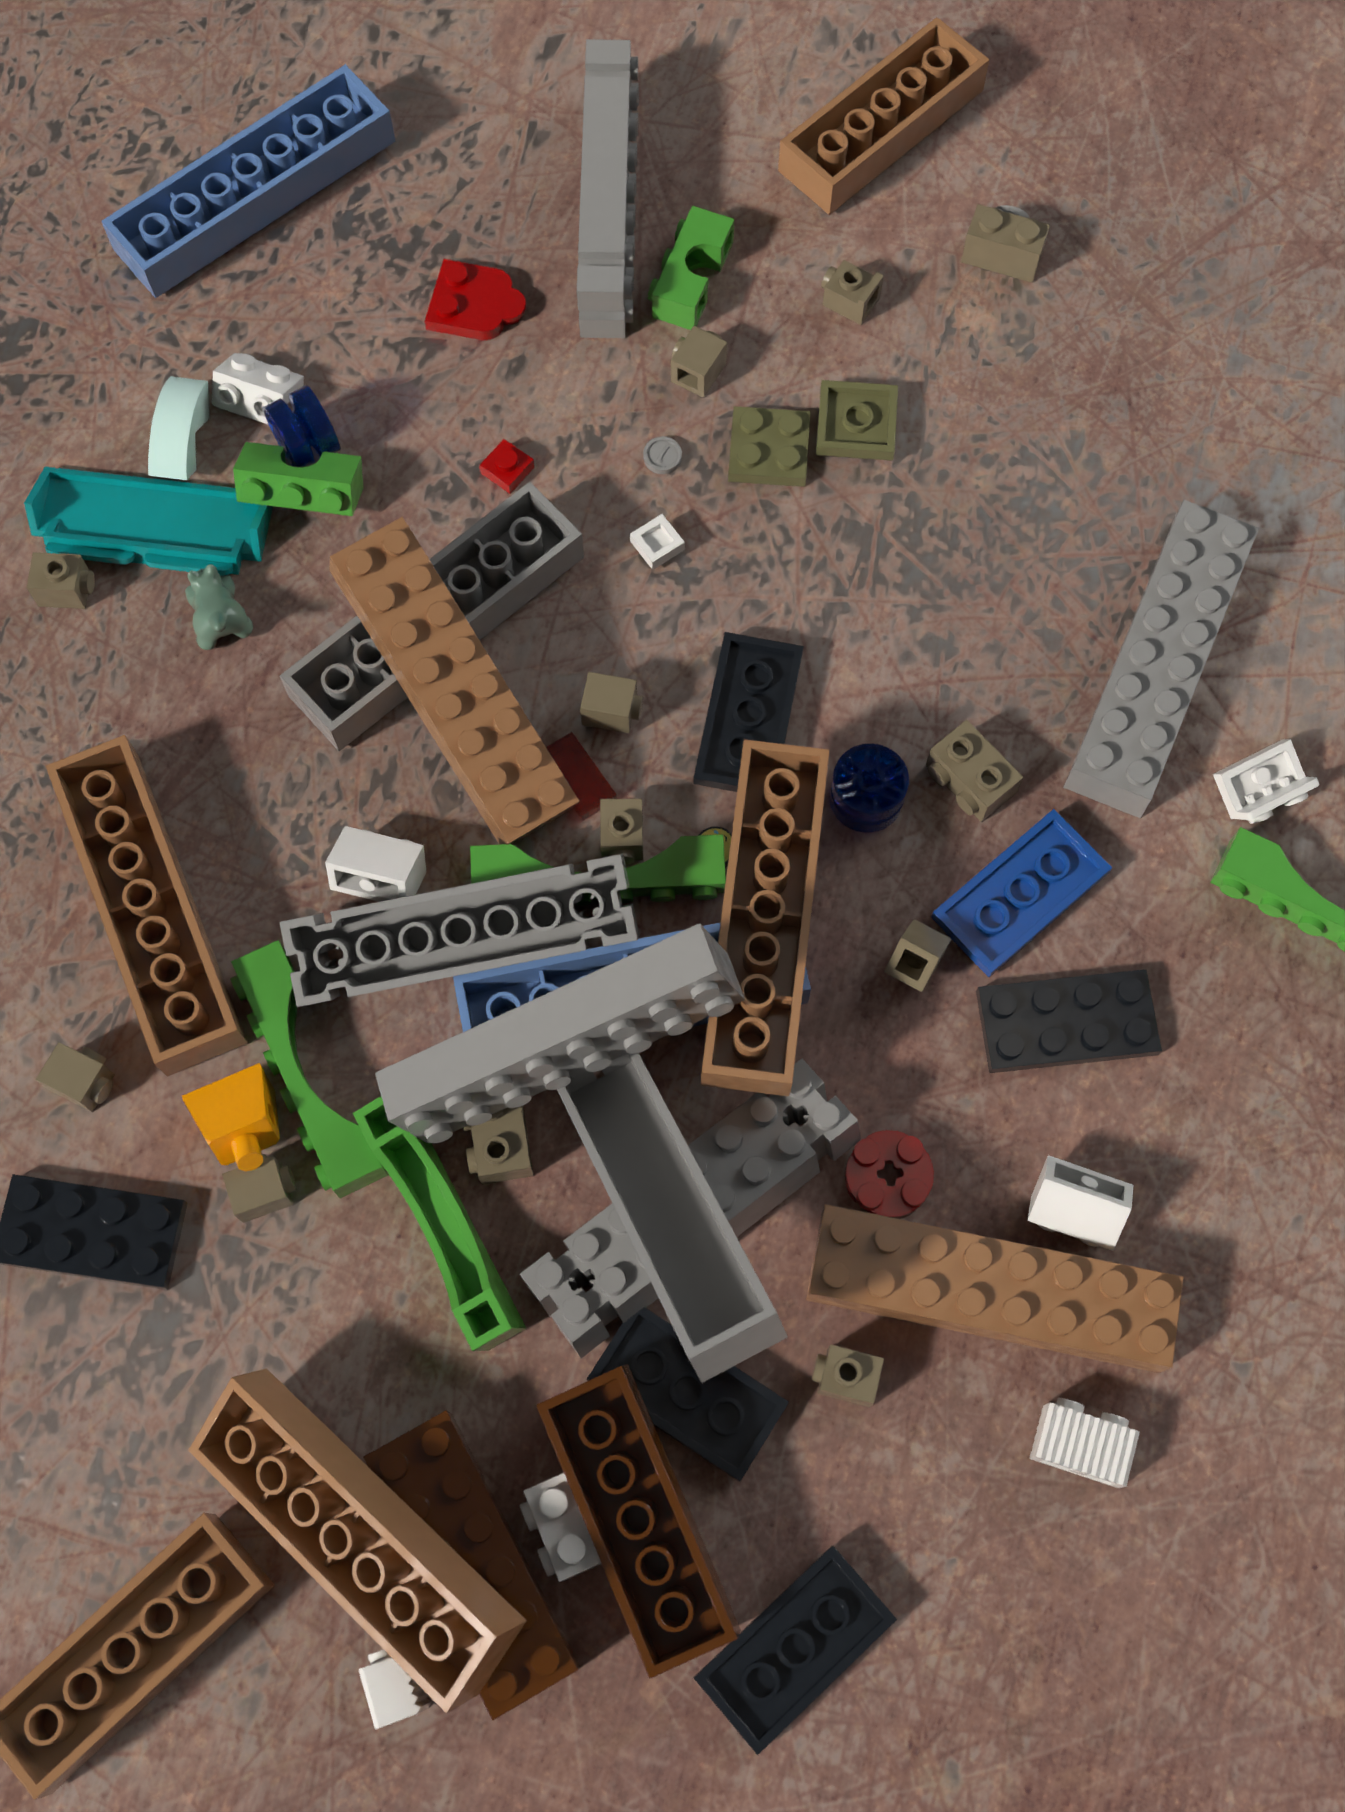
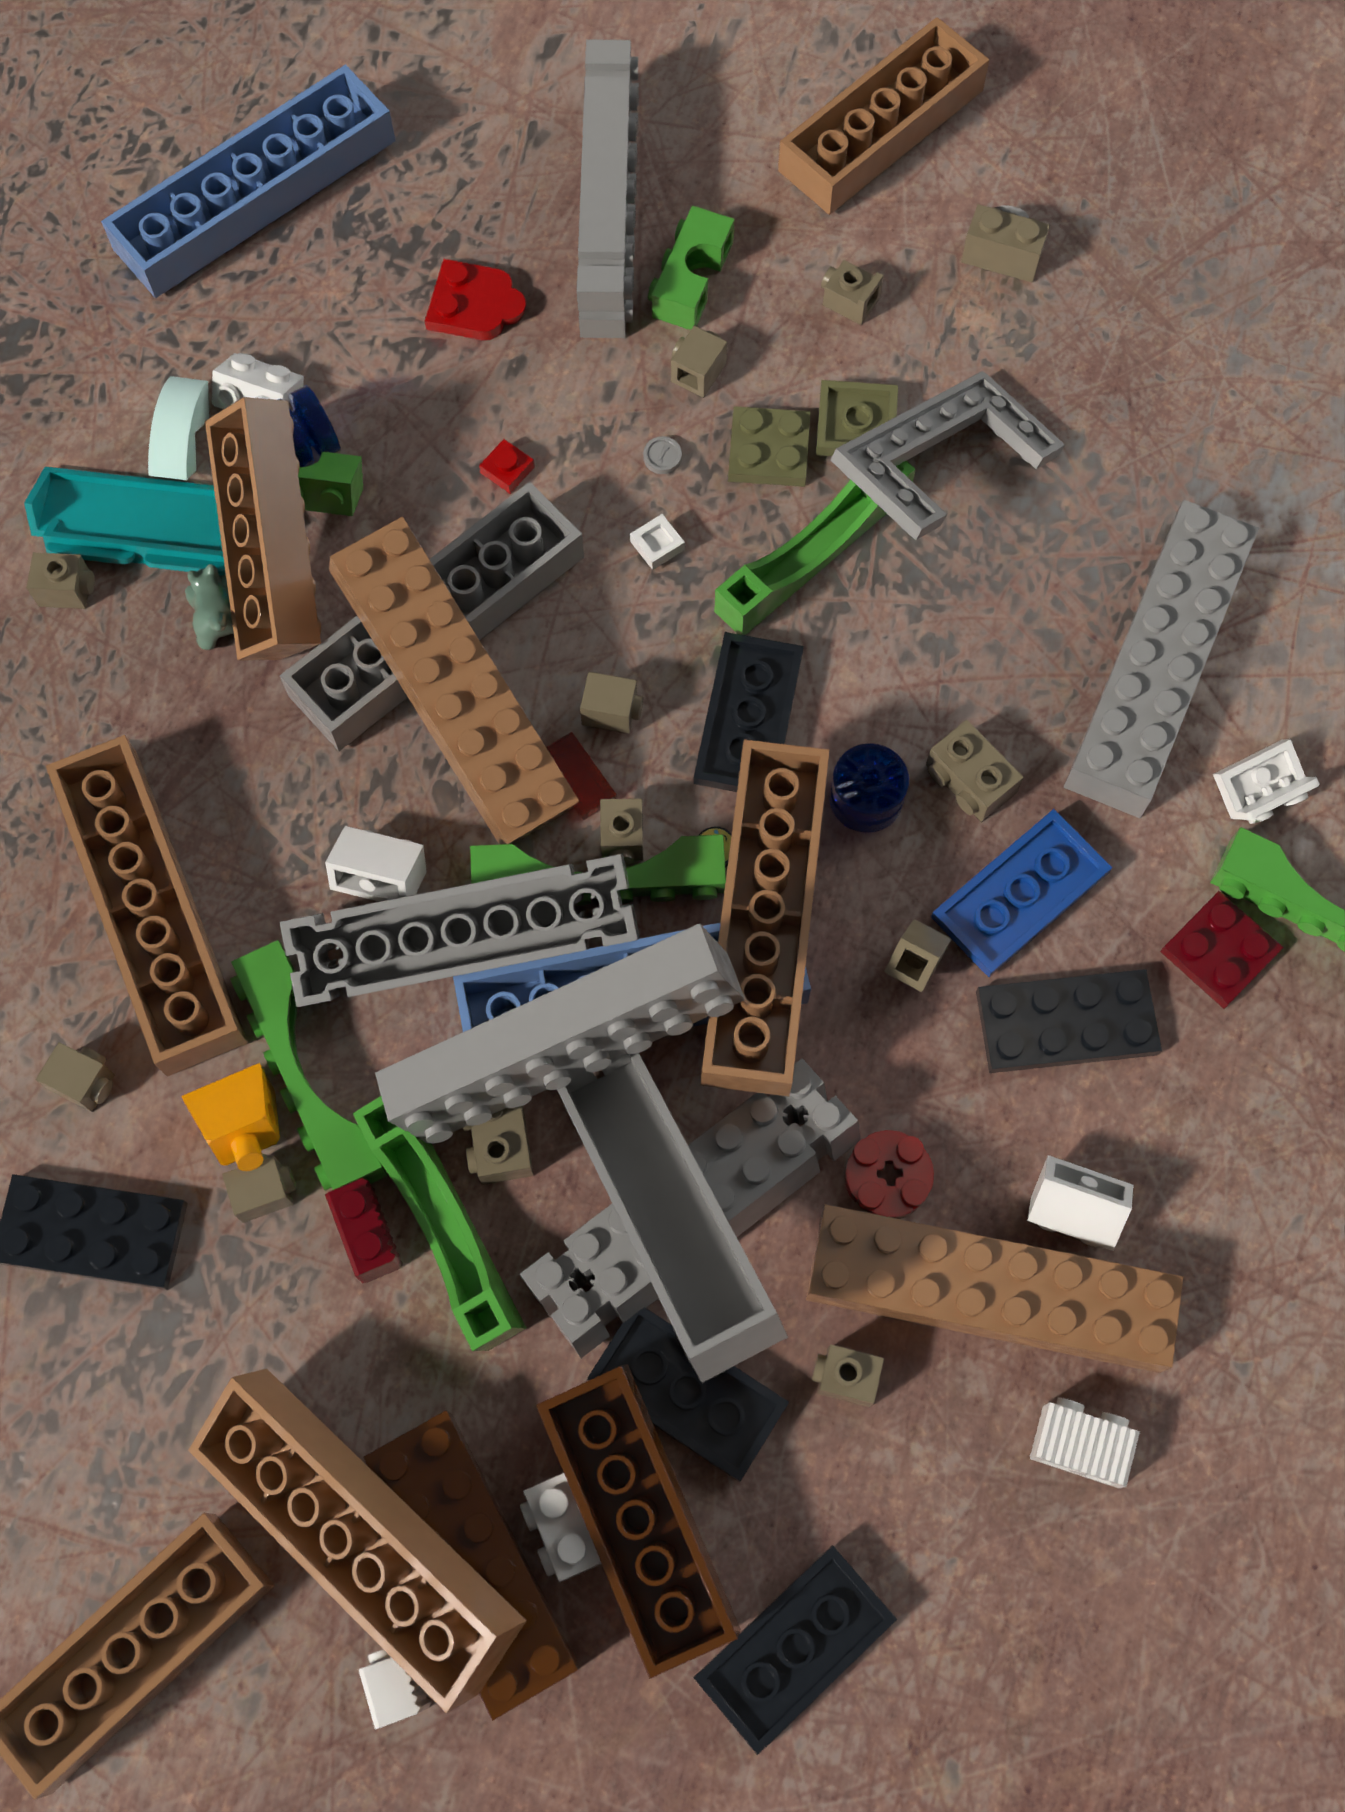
none -> medium nougat brick [205,397,321,661]
none -> dark red brick [325,1178,403,1284]
none -> bright green arch [714,461,916,635]
none -> light grey plate [831,371,1065,540]
none -> dark red plate [1160,891,1284,1009]

